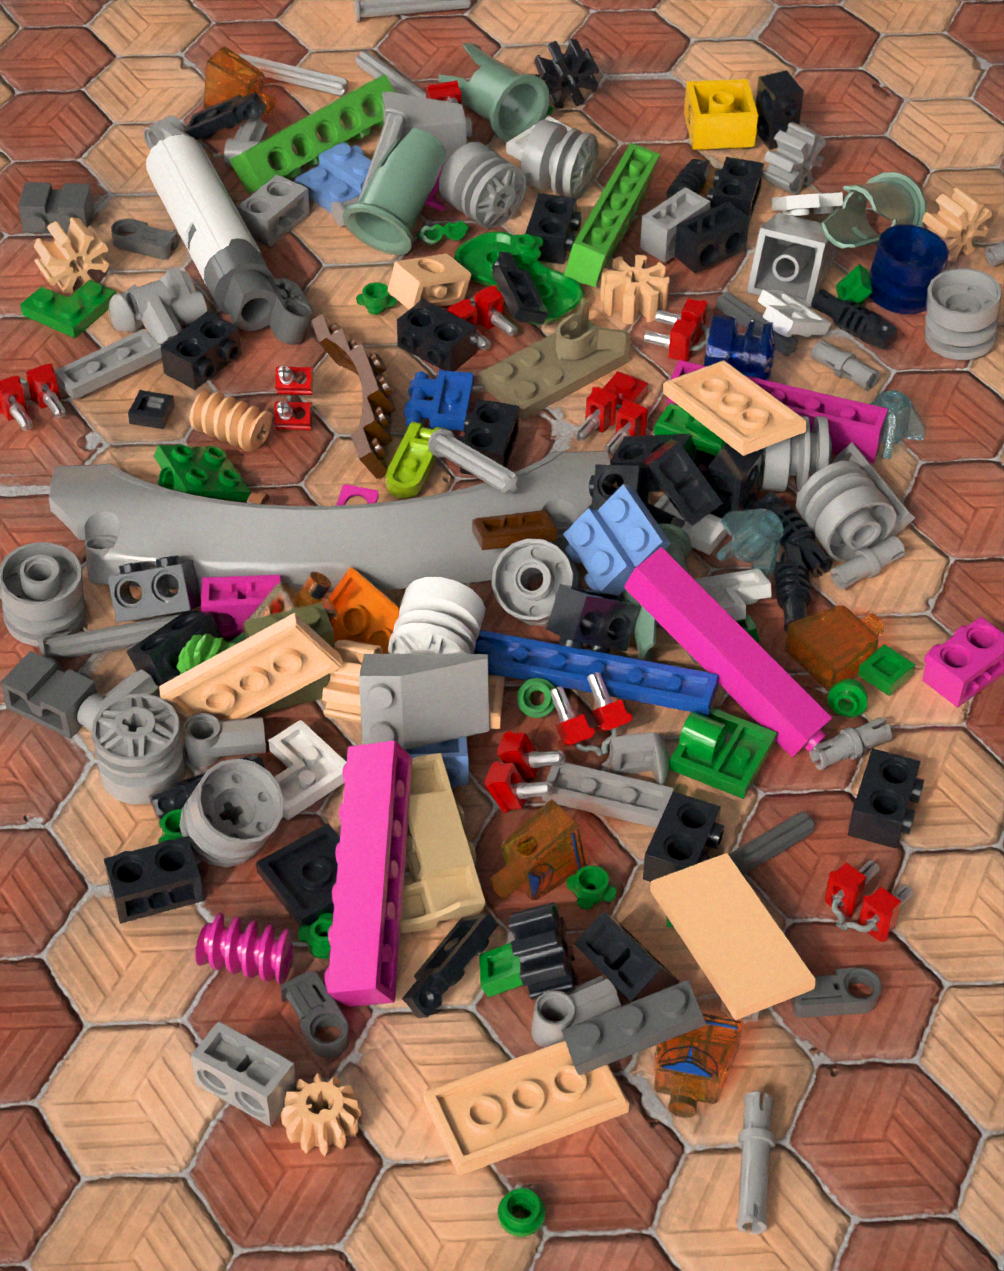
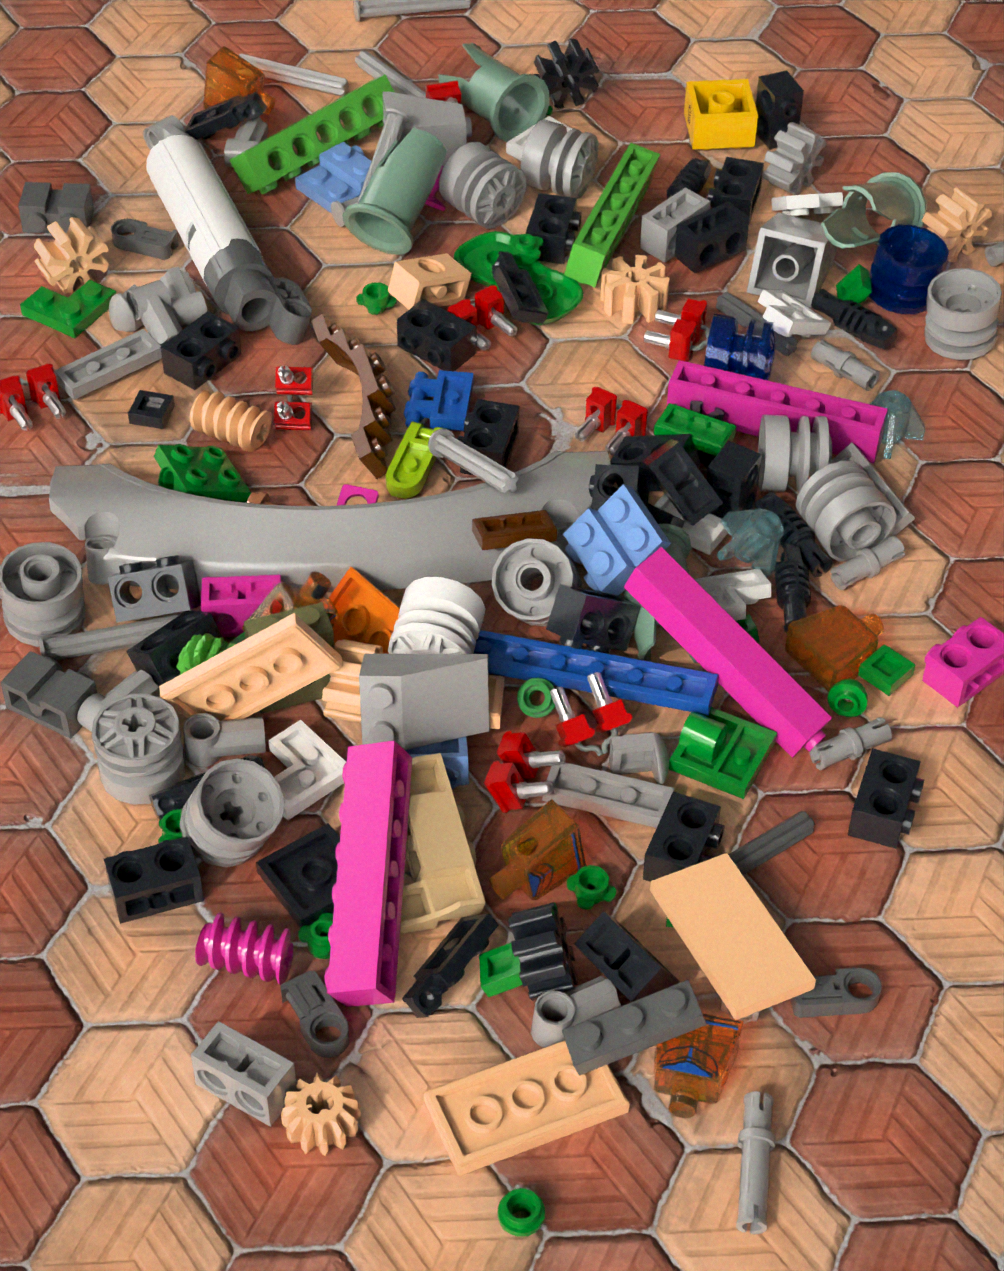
light grey brick [236,175,310,248] -> none
green piece [417,221,468,245] -> none
dark tan plate [478,298,631,420] -> none
red plate [603,371,648,405] -> none
light nougat tile [663,360,806,456] -> none
red piece [824,861,914,942] -> none

